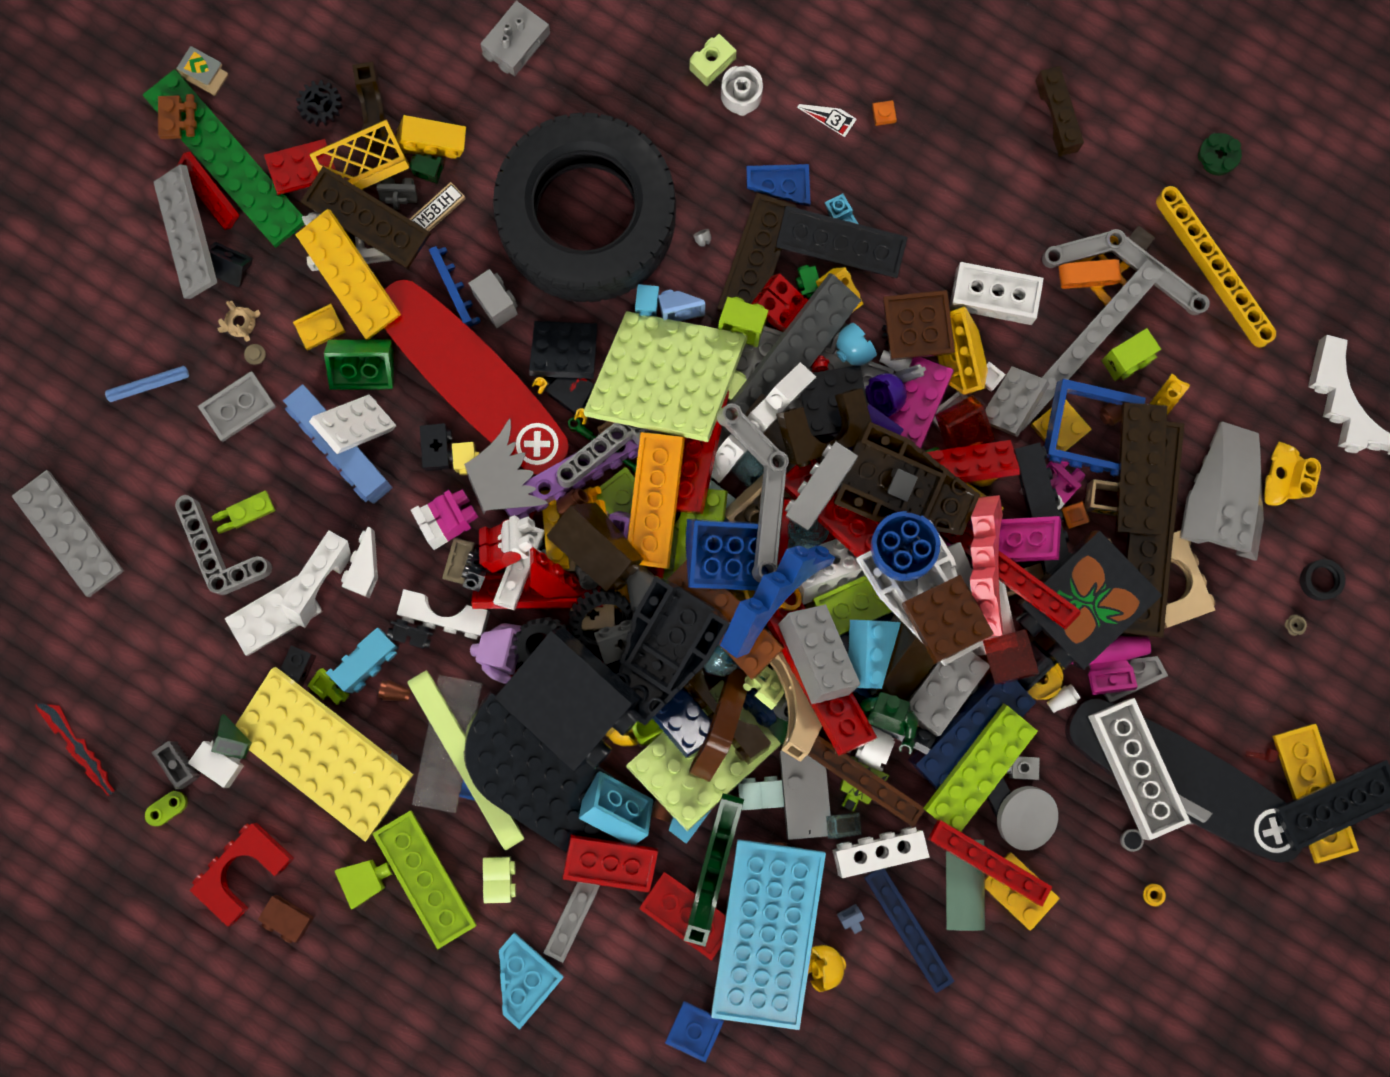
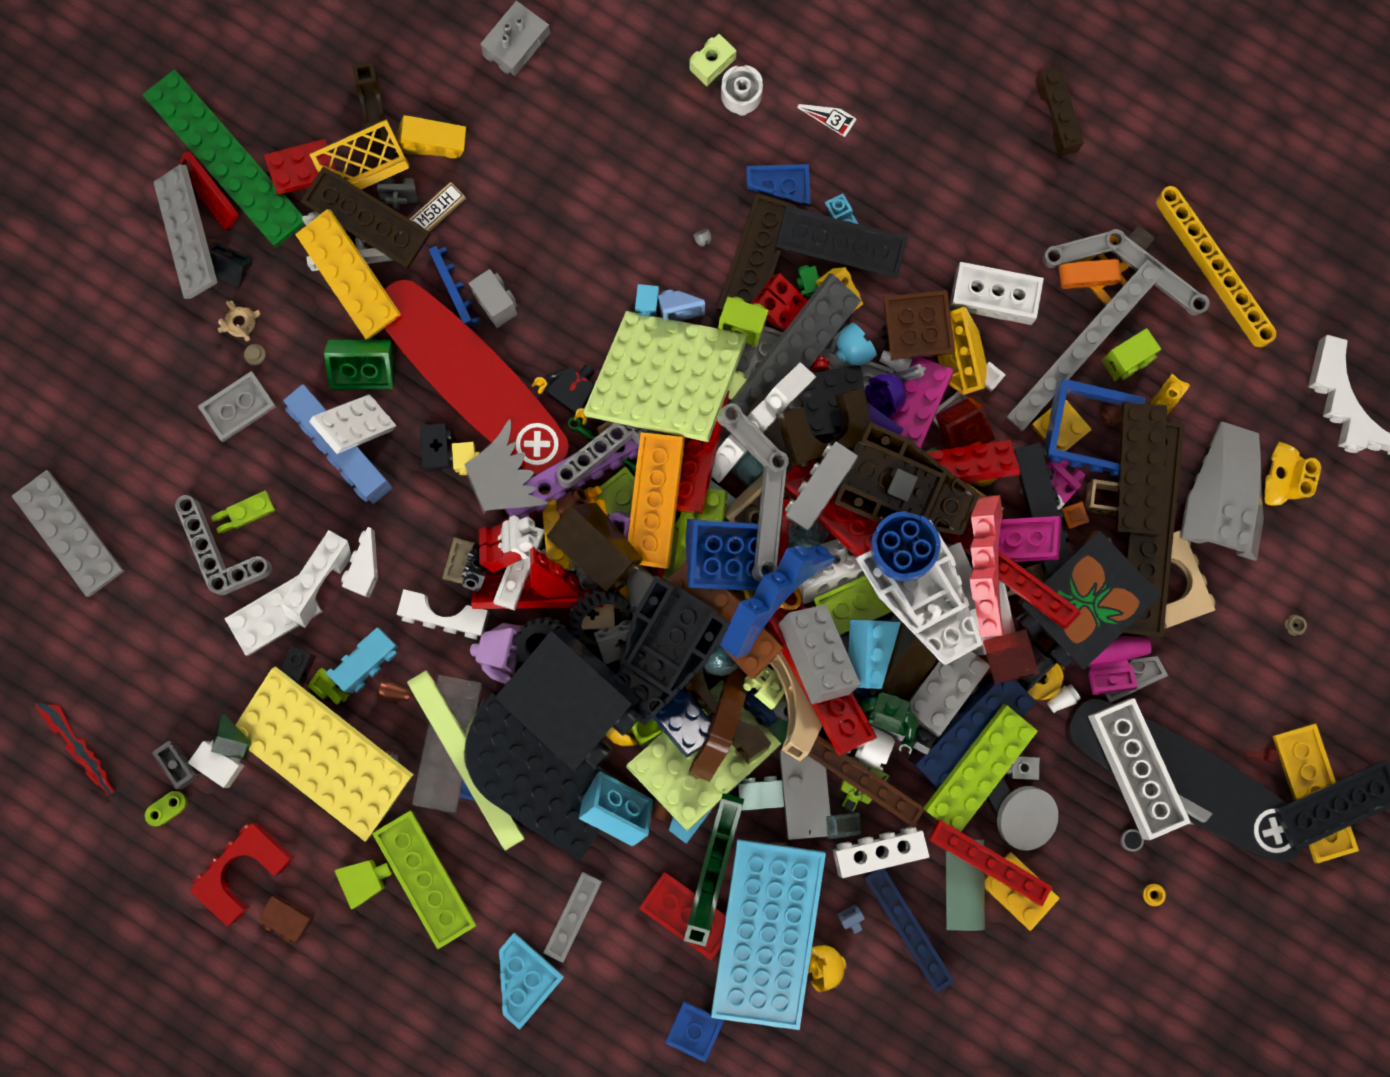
medium blue axle [105,366,189,402] -> none
dark orange plate [158,94,197,139] -> none
piece [176,46,228,96] -> none
yellow plate [293,304,345,351] -> none
black gear [296,80,343,127] -> none
black hinge [386,619,433,649] -> none
dark green brick [410,154,444,184] -> none
dark pink hips [411,489,478,550] -> none
yellowish green brick [483,856,516,903] -> none
black tyre [493,113,676,302] -> none
black plate [529,321,598,379] -> none
red plate [562,835,658,893] -> none
orange plate [872,100,897,126] -> none
reddish brown plate [902,575,994,664] -> none
light grey plate [980,366,1050,437] -> none
dark green plate [1198,133,1242,176] -> none
black tyre [1300,559,1346,601] -> none

